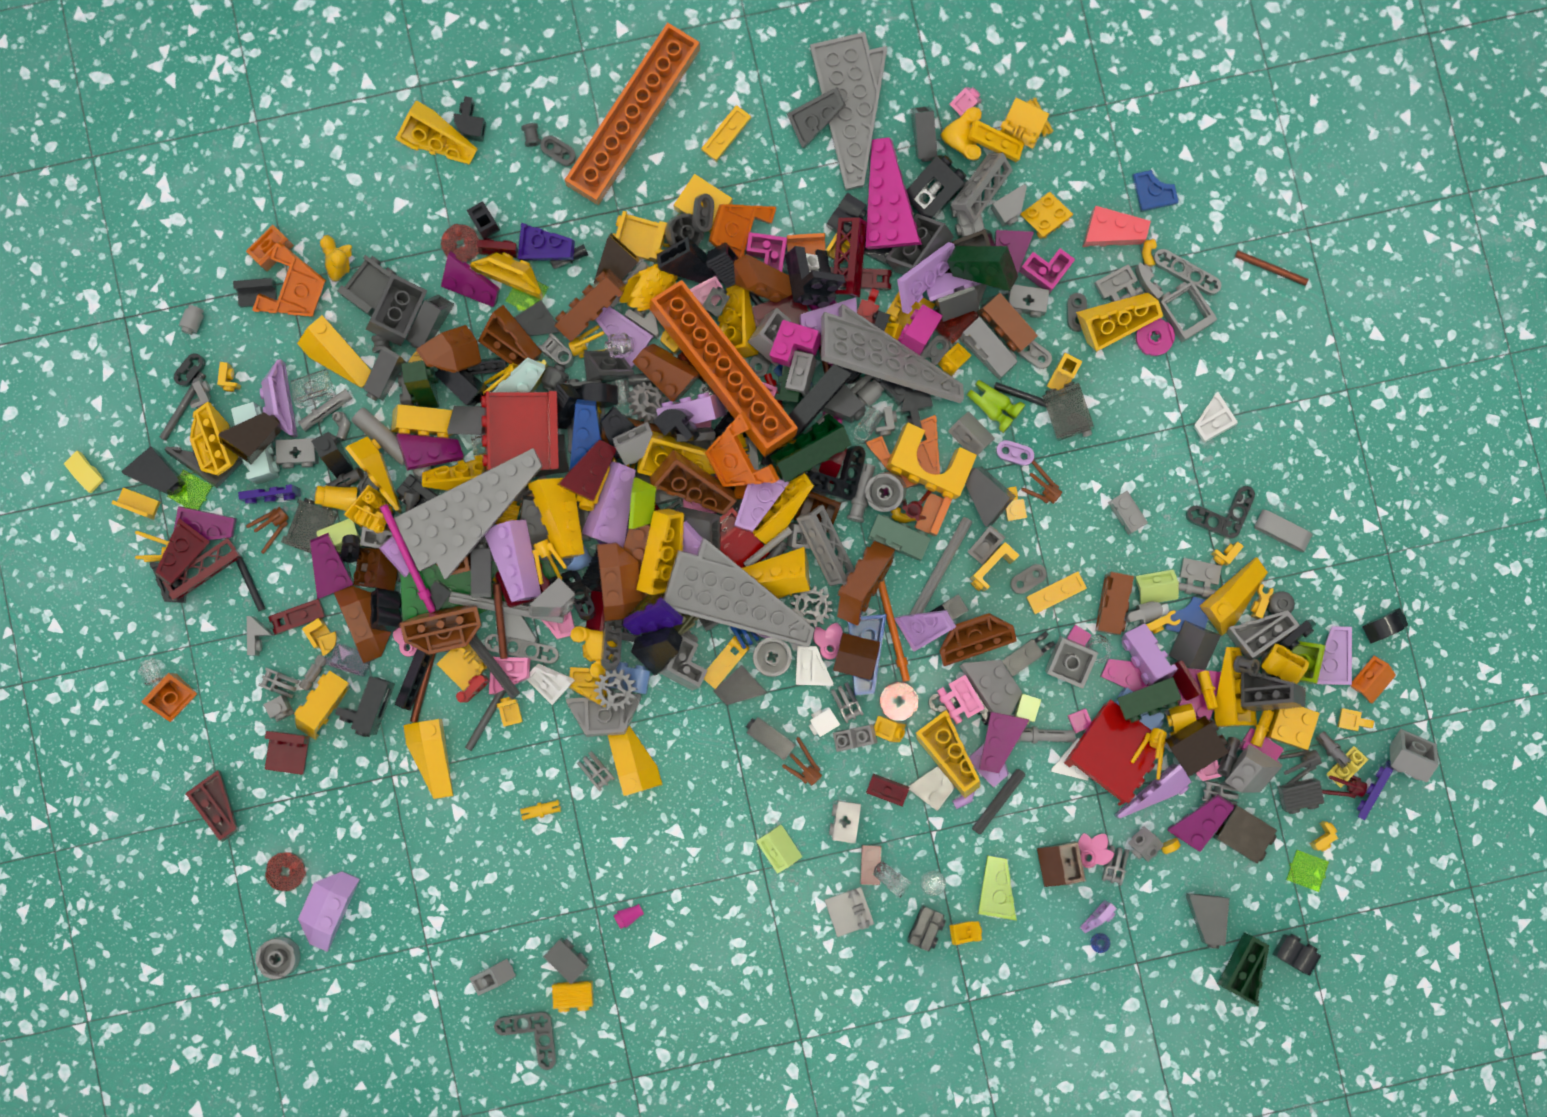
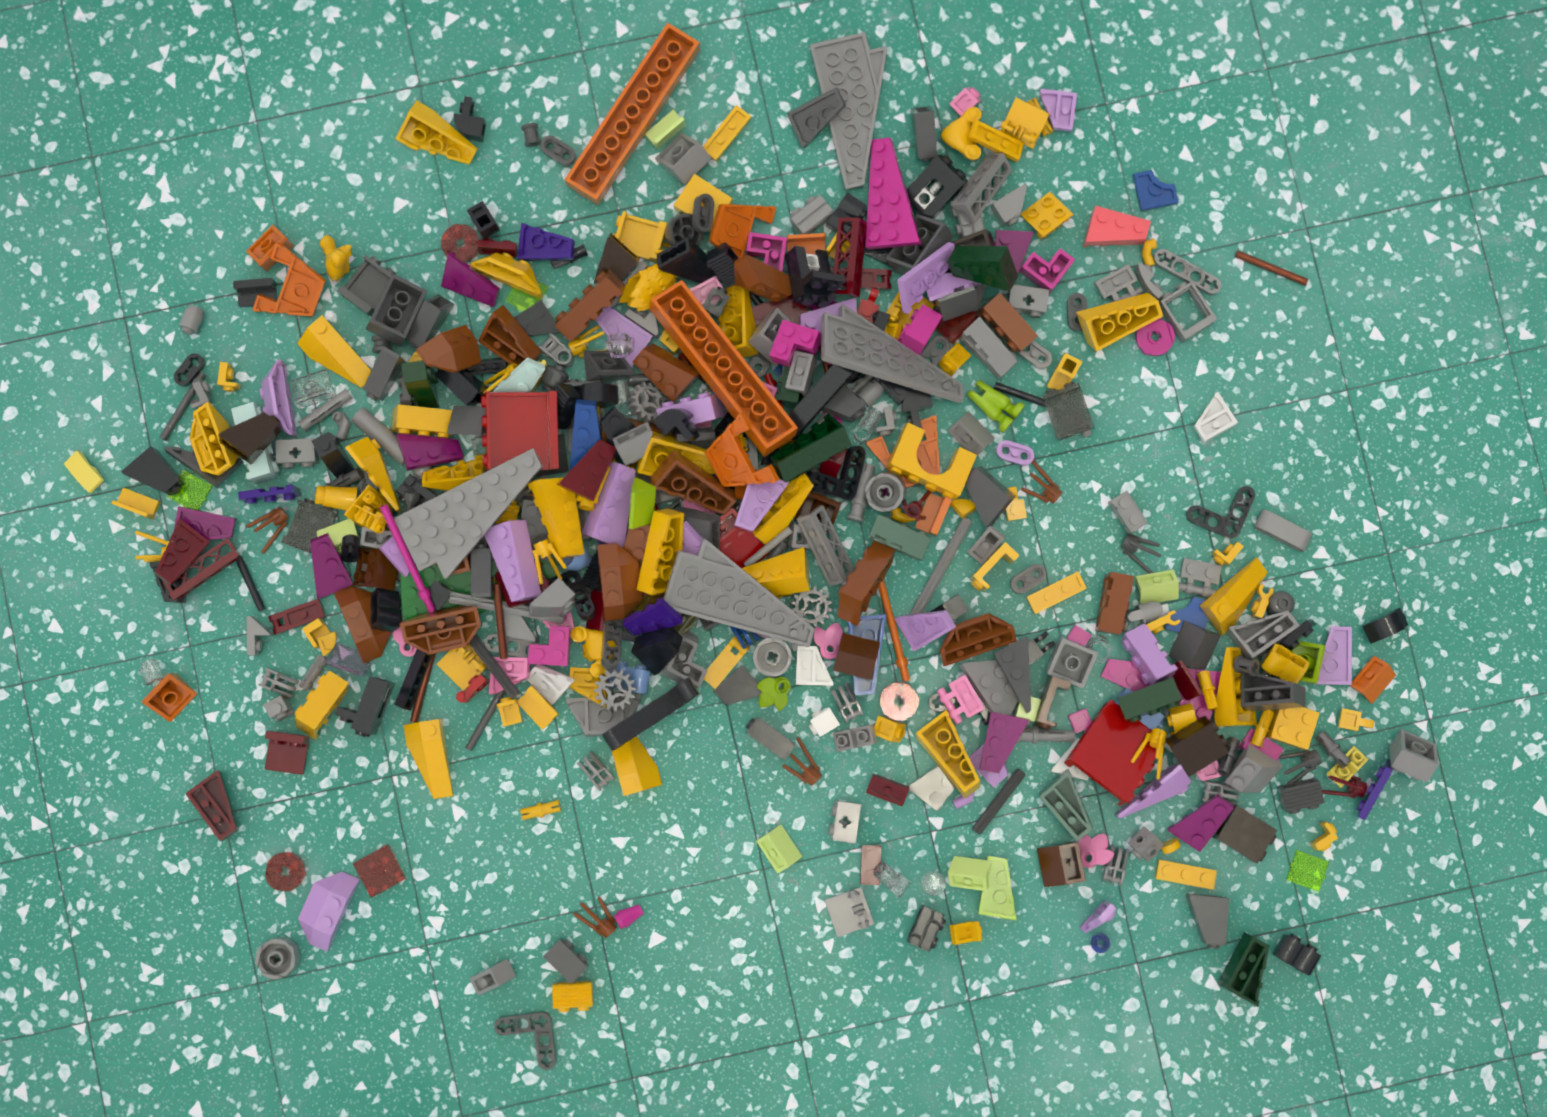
none -> clear red plate [353,844,407,898]
none -> yellow panel [518,686,559,729]
none -> dark pink brick [528,625,571,666]
none -> dark orange plant [573,897,617,938]
none -> black beam [602,677,700,751]
none -> yellowish green panel [645,110,686,150]
none -> light grey slope [655,132,711,185]
none -> lime plate [757,676,791,711]
none -> light grey brick [790,194,834,234]
none -> yellowish green panel [948,856,992,892]
none -> yellow tile [950,499,977,518]
none -> dark grey wing [994,636,1031,714]
none -> panel [1035,676,1071,730]
none -> sand green wedge [1039,768,1092,842]
none -> lavender wing [1040,89,1077,132]
none -> dark grey plant [1121,534,1161,574]
none -> yellow plate [1155,859,1217,890]

